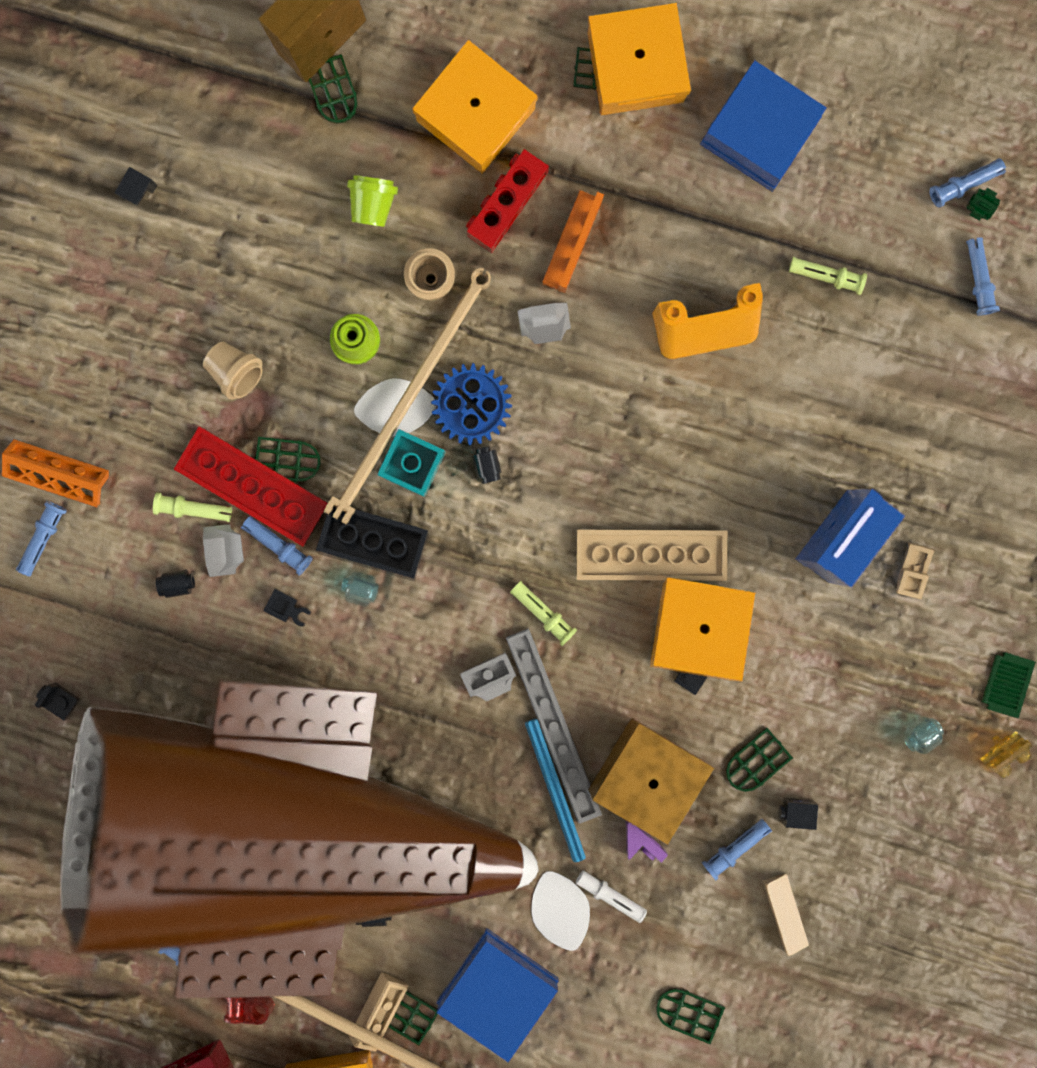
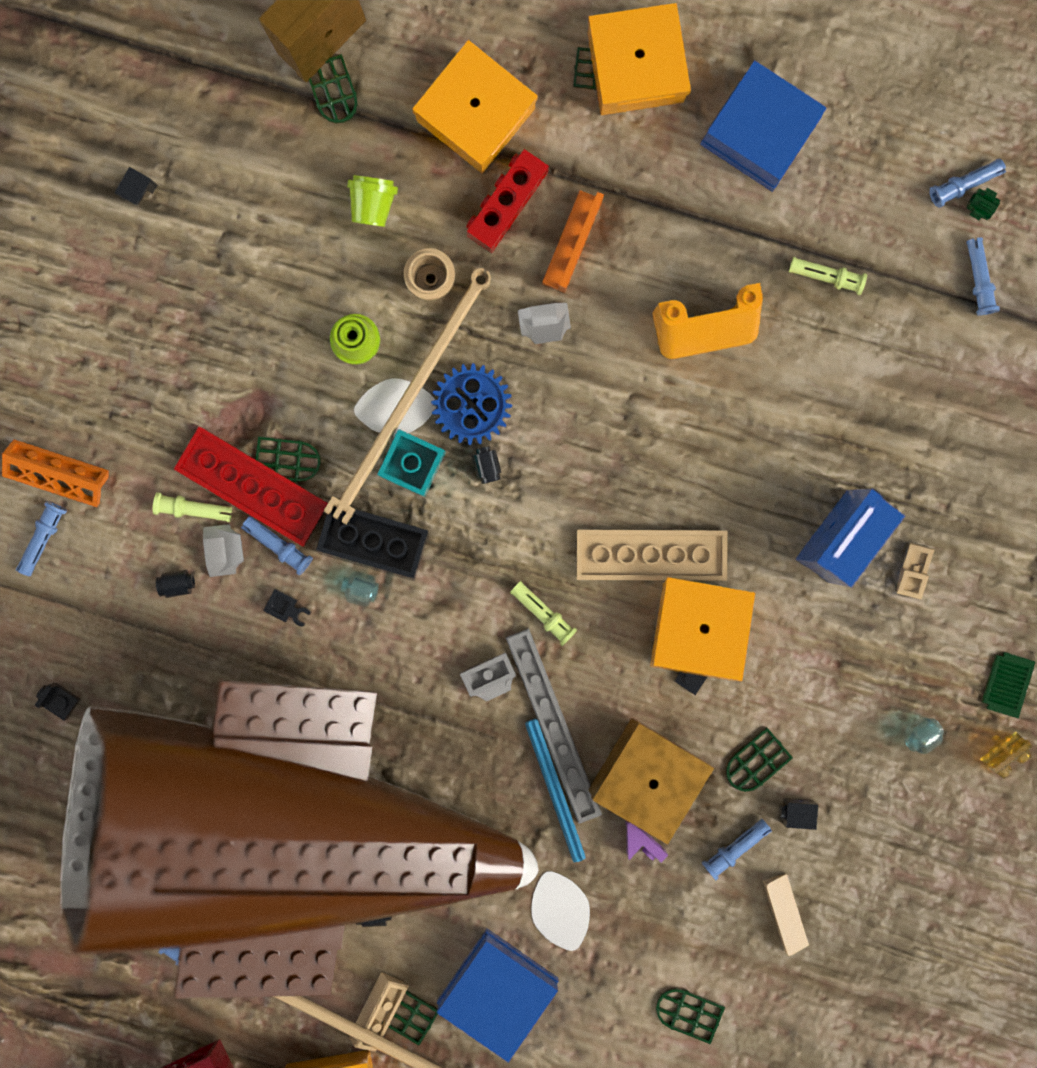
tan piece [203,342,263,400] -> none
clear red piece [223,997,274,1025] -> none
white pin [576,871,647,923] -> none

